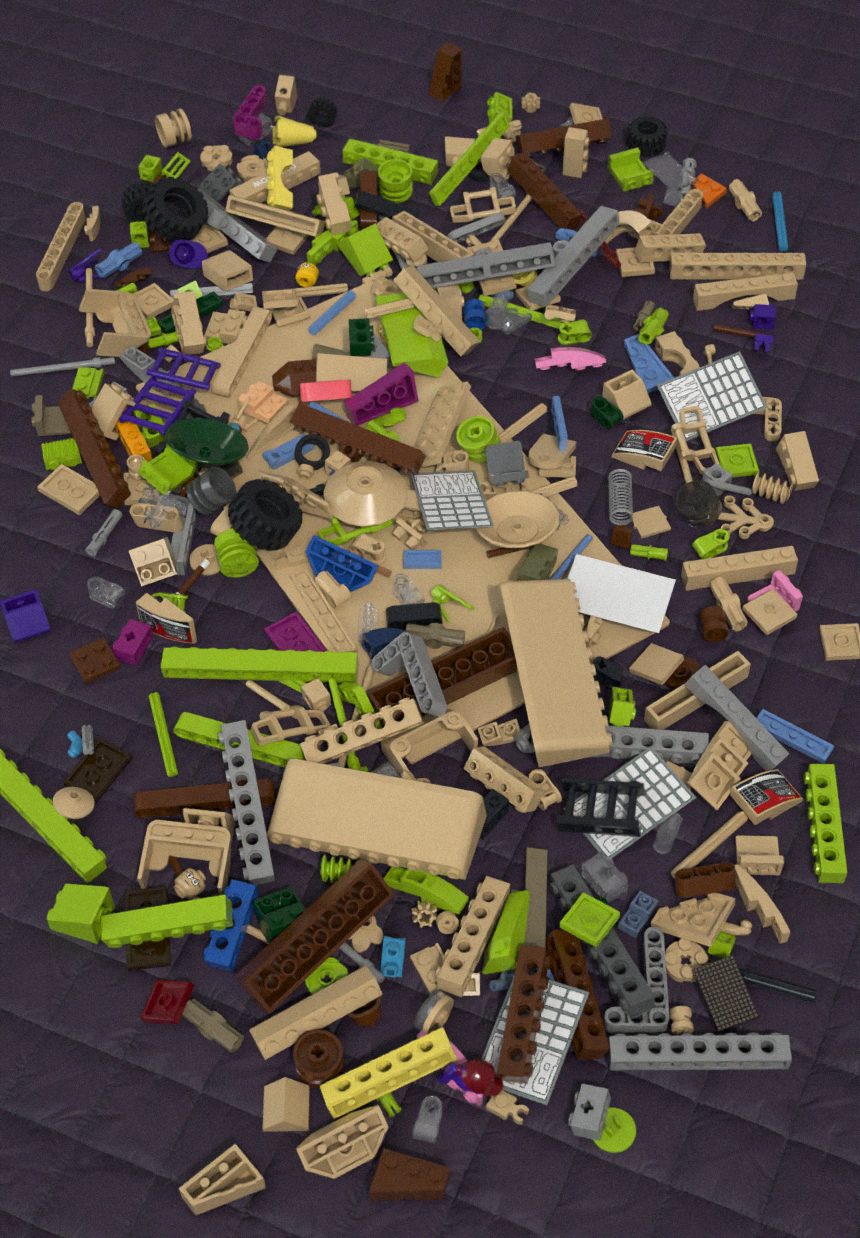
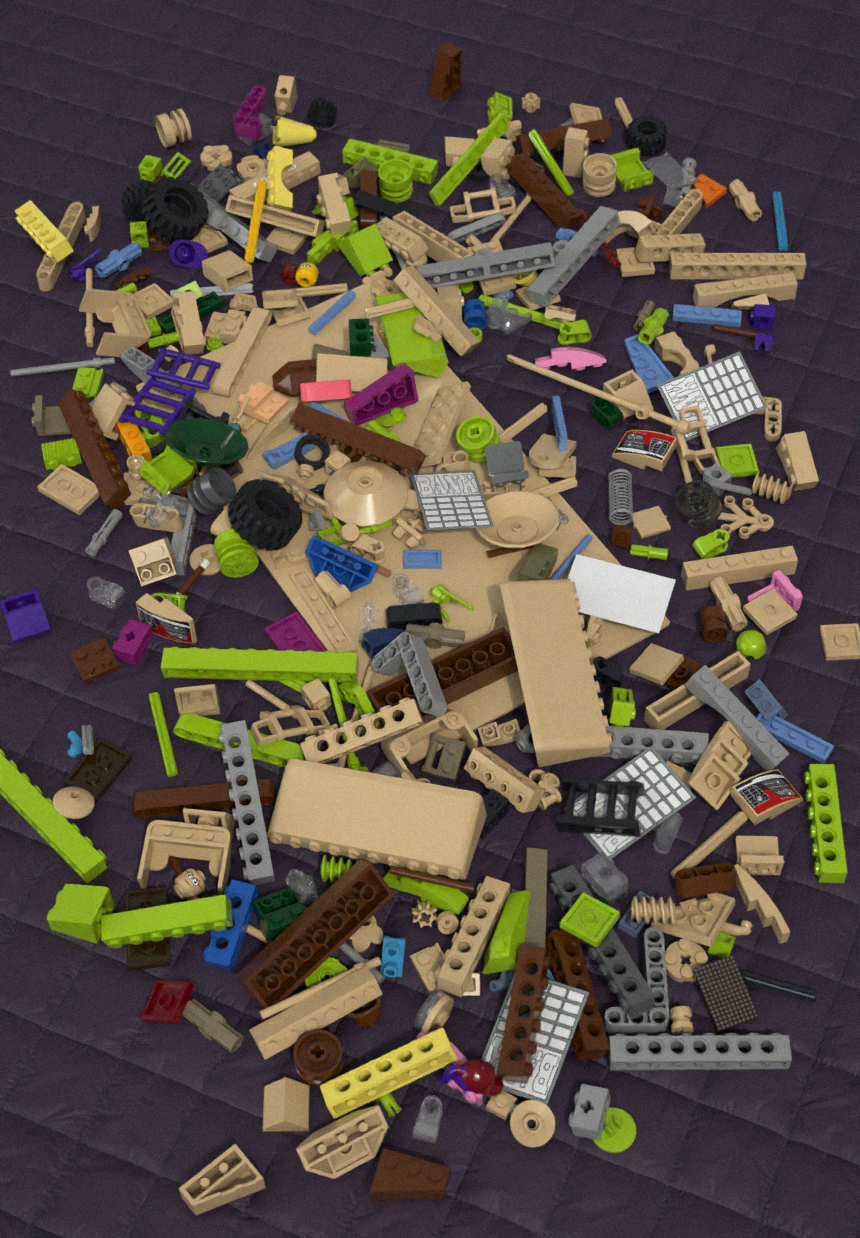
none -> light yellow brick [15,200,74,262]
none -> tan slope [174,684,220,716]
none -> yellow axle [244,180,267,263]
none -> tan bar [259,957,381,1019]
none -> clear red wheel [280,262,298,284]
none -> clear piece [285,868,318,903]
none -> light grey tile [309,510,326,531]
none -> tan tile [340,523,359,543]
none -> reddish brown bar [390,866,475,893]
none -> dark tan plate [420,733,466,782]
none -> tan bar [507,355,691,434]
none -> tan dish [510,1100,555,1147]
none -> lime axle [528,130,574,198]
none -> tan plate [538,773,560,794]
none -> tan wheel [582,153,617,197]
none -> tan axle [615,97,633,130]
none -> tan piece [631,896,675,925]
none -> medium blue plate [672,304,742,327]
none -> lime hair [736,630,767,659]
none -> sand blue bracket [745,679,788,721]

